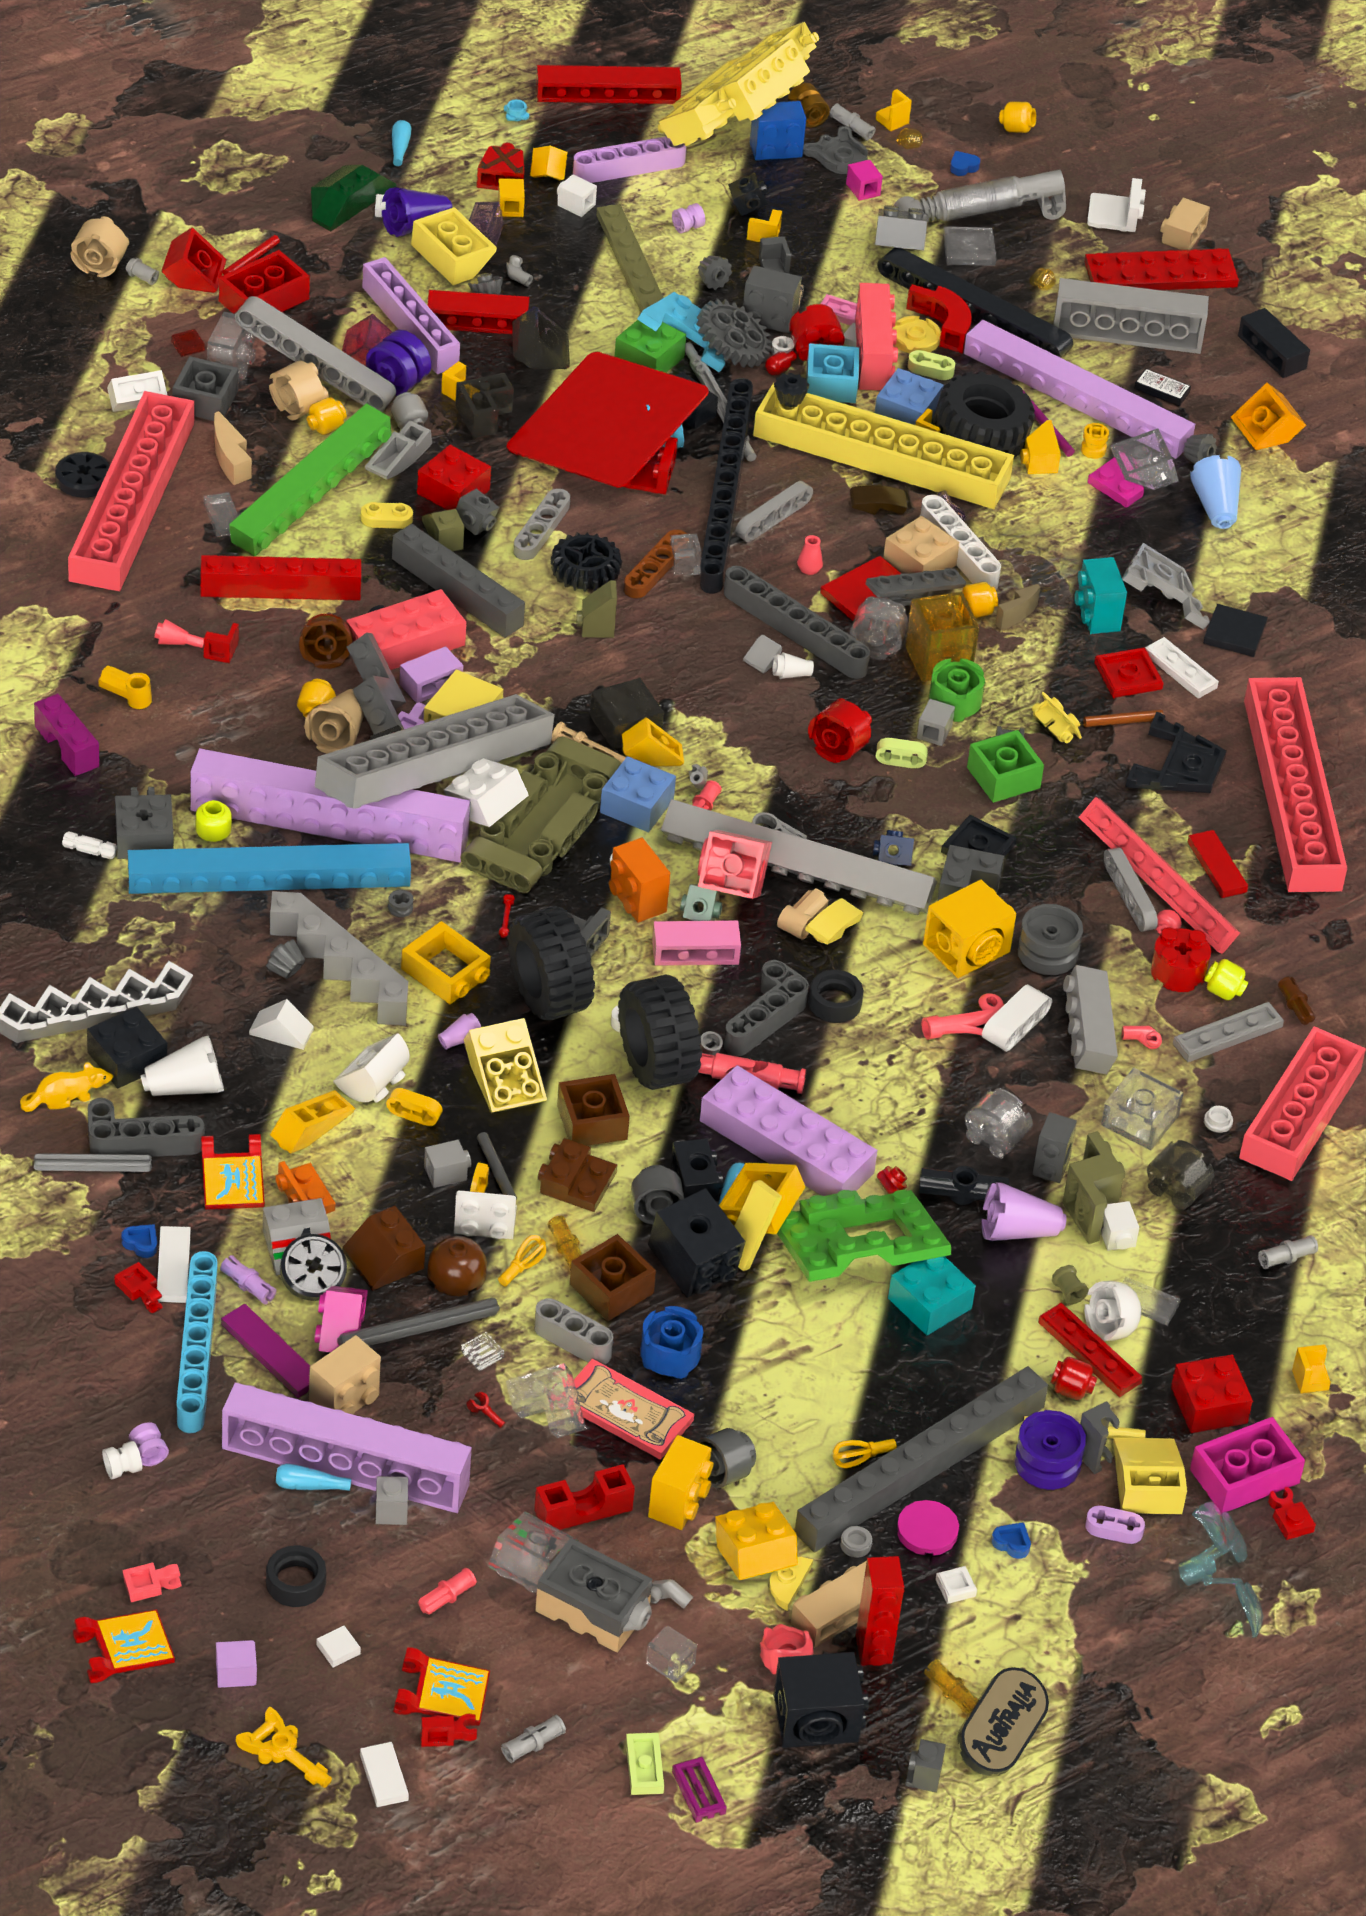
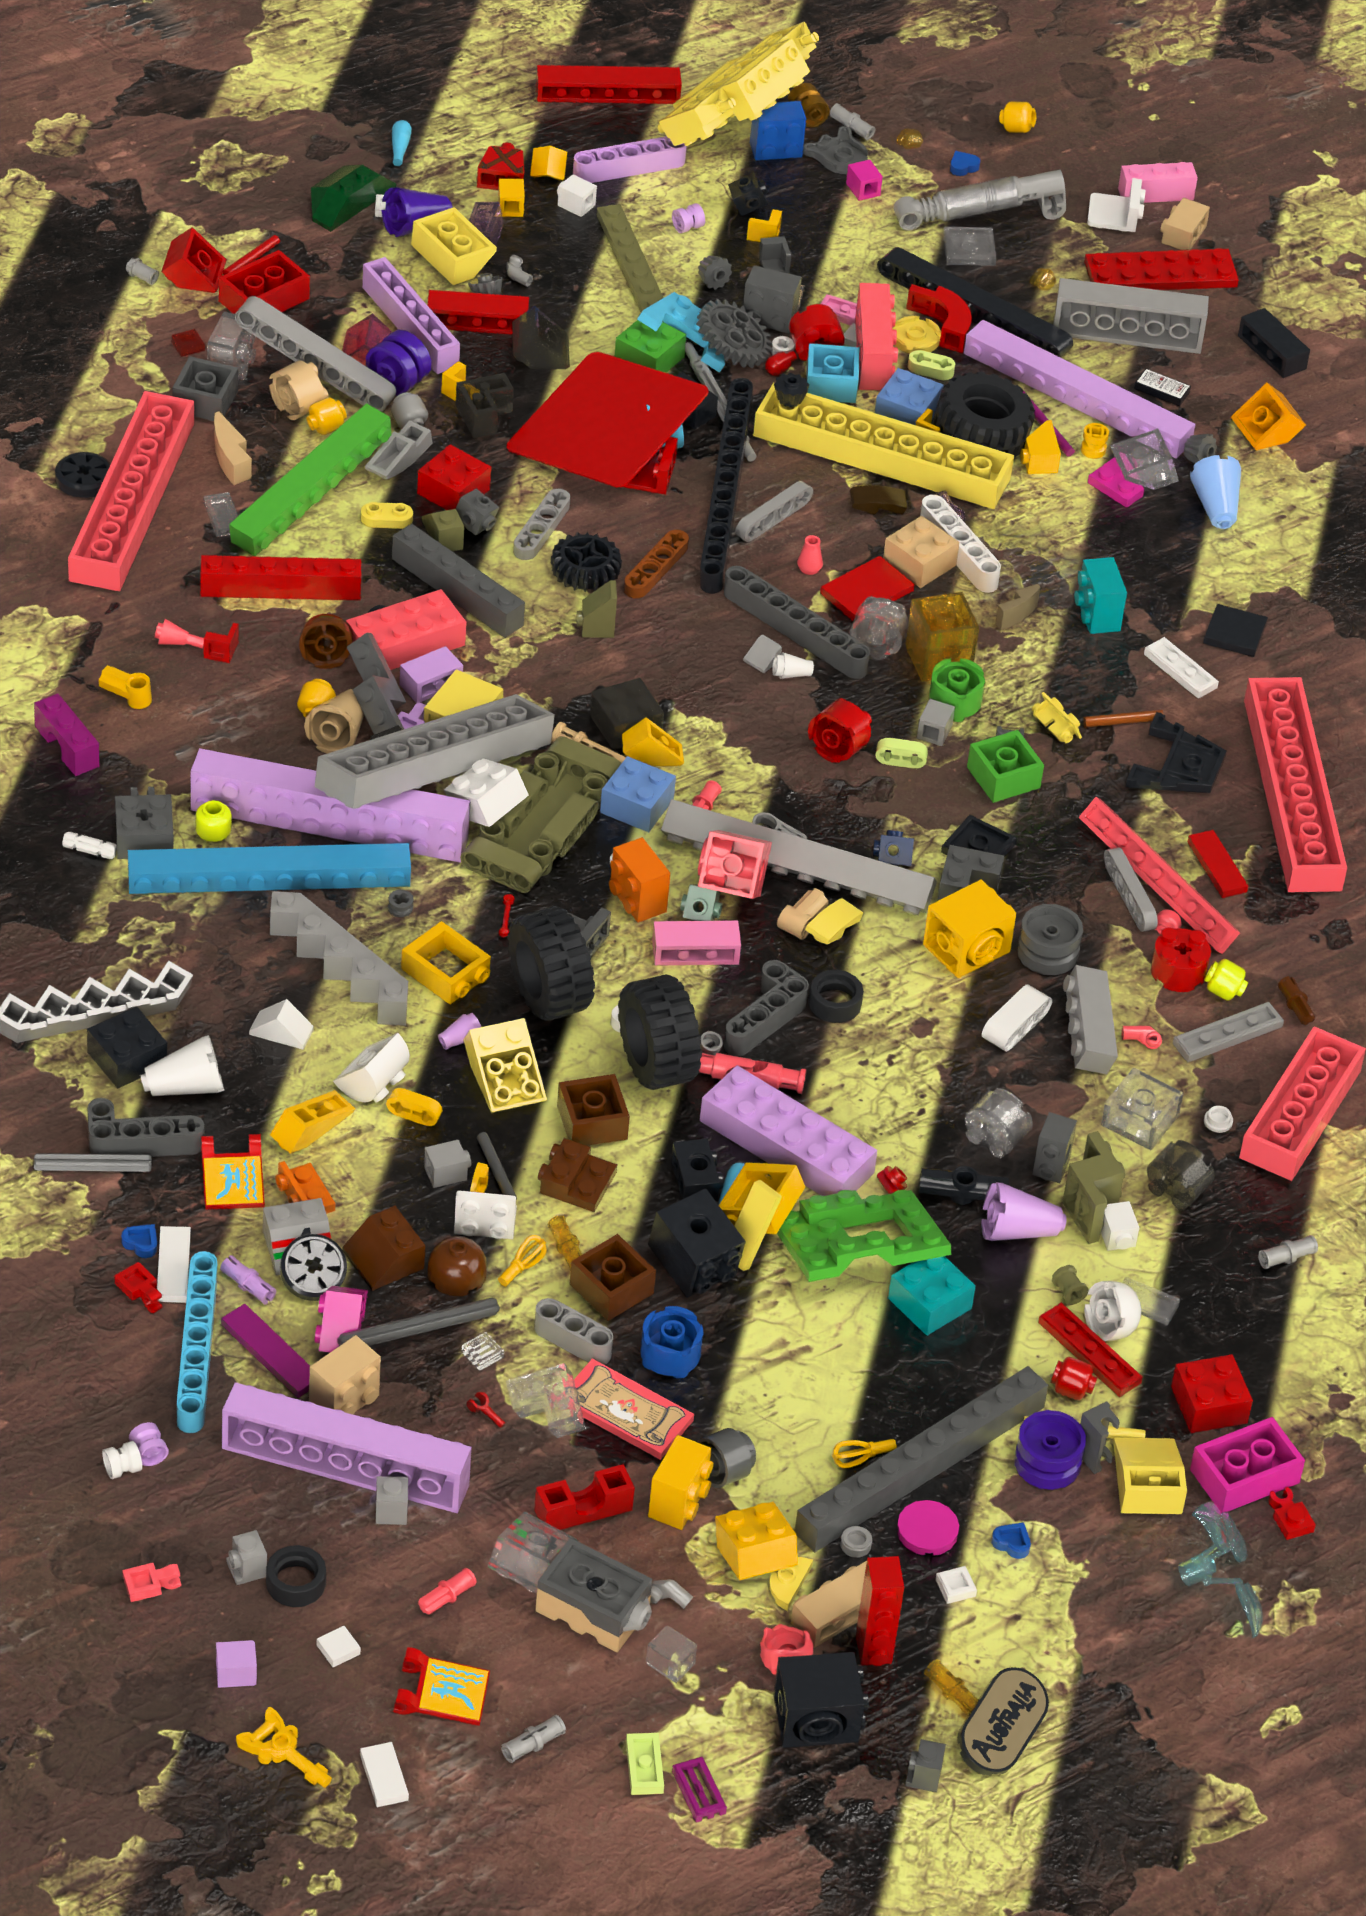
yellow animal [20,1062,113,1112] -> none
tan brick [70,216,129,277] -> none
flag [73,1609,175,1683] -> none
white panel [107,370,167,412] -> none
dark grey piece [266,939,305,979] -> none
medium azure piece [276,1464,352,1491] -> none
red plate [420,1713,477,1747] -> none
medium azure plate [504,99,529,121] -> none
dark grey piece [631,1165,684,1225] -> none
clear panel [670,534,701,576] -> none
light grey arm [689,764,708,790] -> none
dark grey bracket [865,568,966,608] -> none
brick [875,205,928,250] -> none
yellow panel [876,89,912,131] -> none
coral plant [921,993,1004,1040] -> none
yellow head [958,582,998,618] -> none
lavender beam [1085,1506,1145,1544] -> none
red tile [1094,647,1164,698] -> none
light grey wing [1122,543,1210,630] -> none
yellow panel [1292,1344,1331,1394] -> none
none -> light grey brick [226,1530,267,1585]
none -> bright pink brick [1118,162,1198,203]

